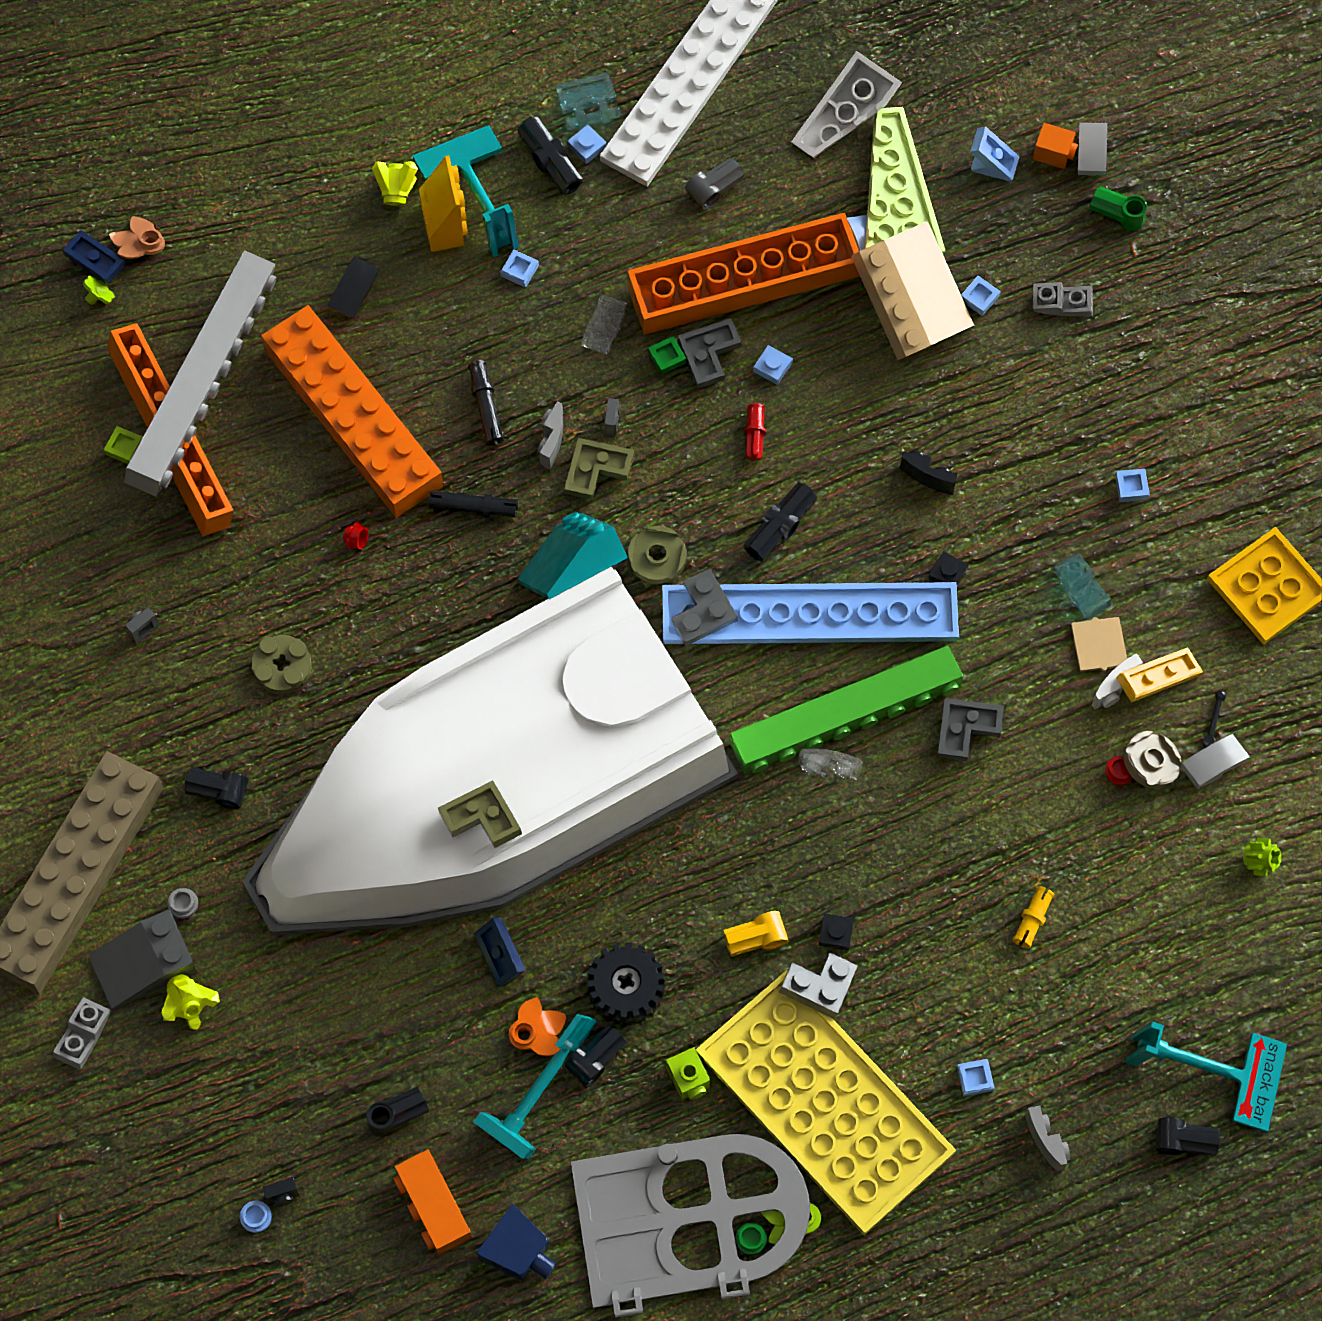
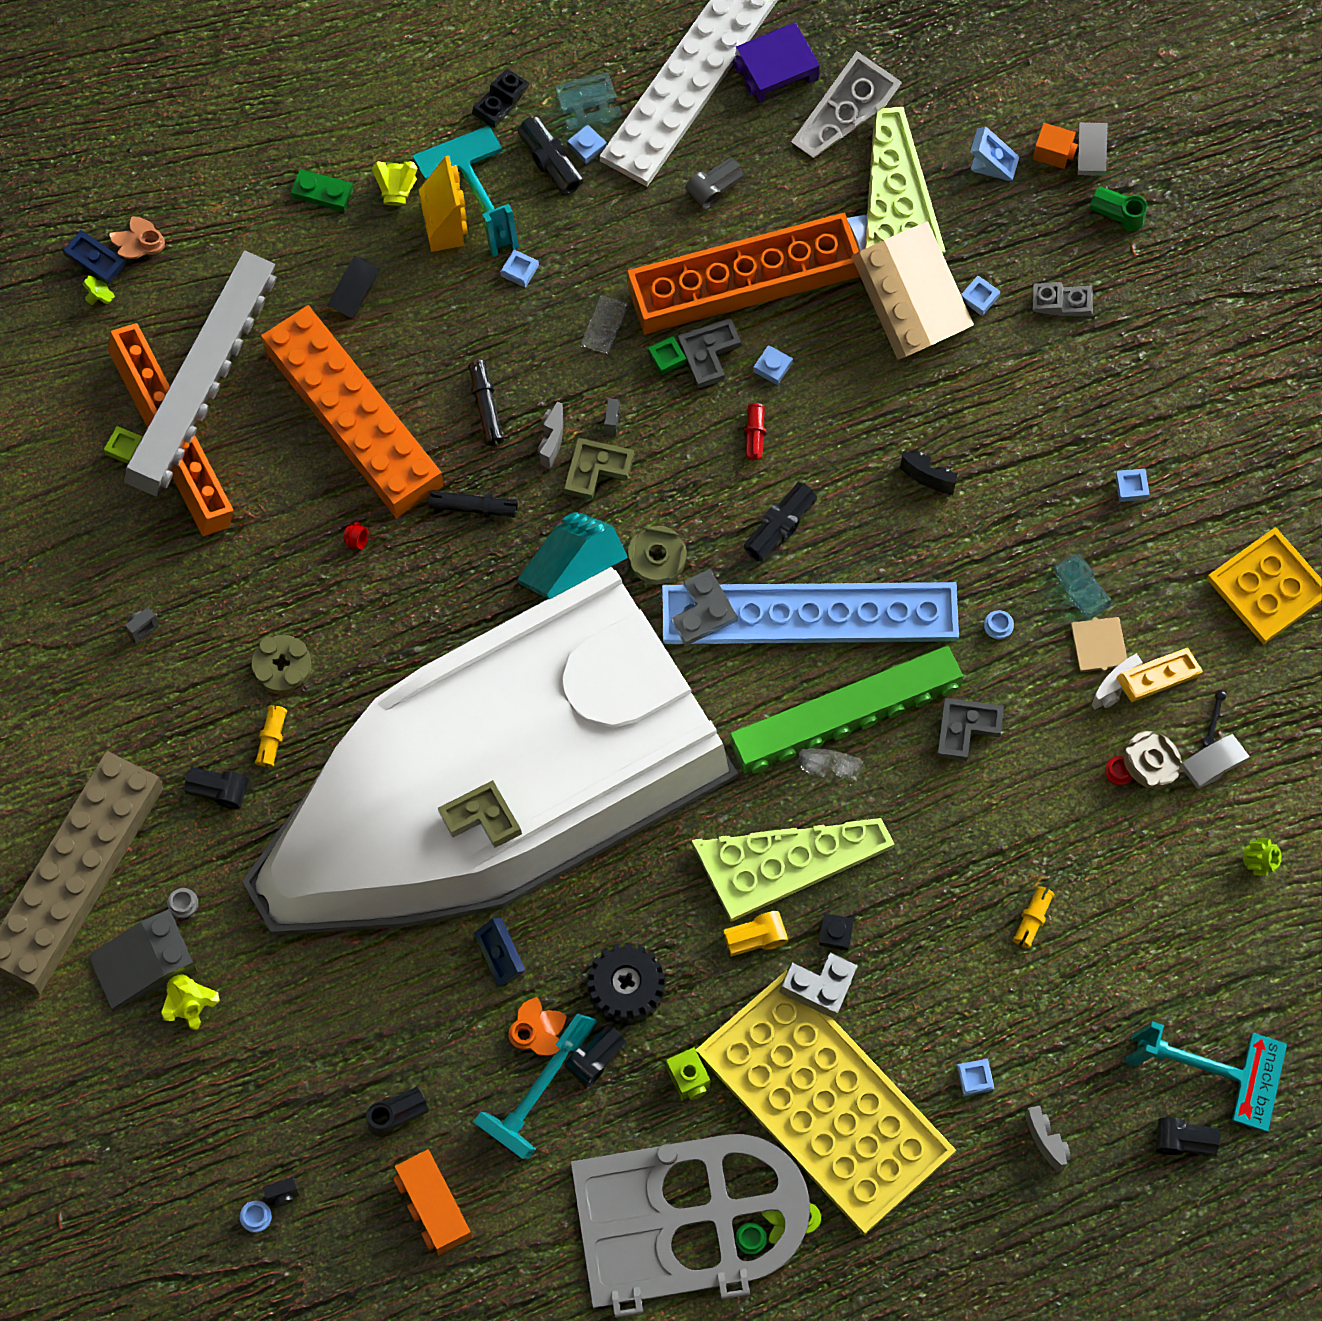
light grey slope [53,997,111,1070] -> none
dark blue torso [477,1204,557,1281] -> none
black plate [928,551,969,586] -> none
none -> yellow pin [255,705,287,768]
none -> green plate [291,169,354,212]
none -> black slope [472,69,529,128]
none -> yellowish green wing [691,818,895,922]
none -> dark purple panel [733,22,820,103]
none -> light blue plate [984,610,1014,639]

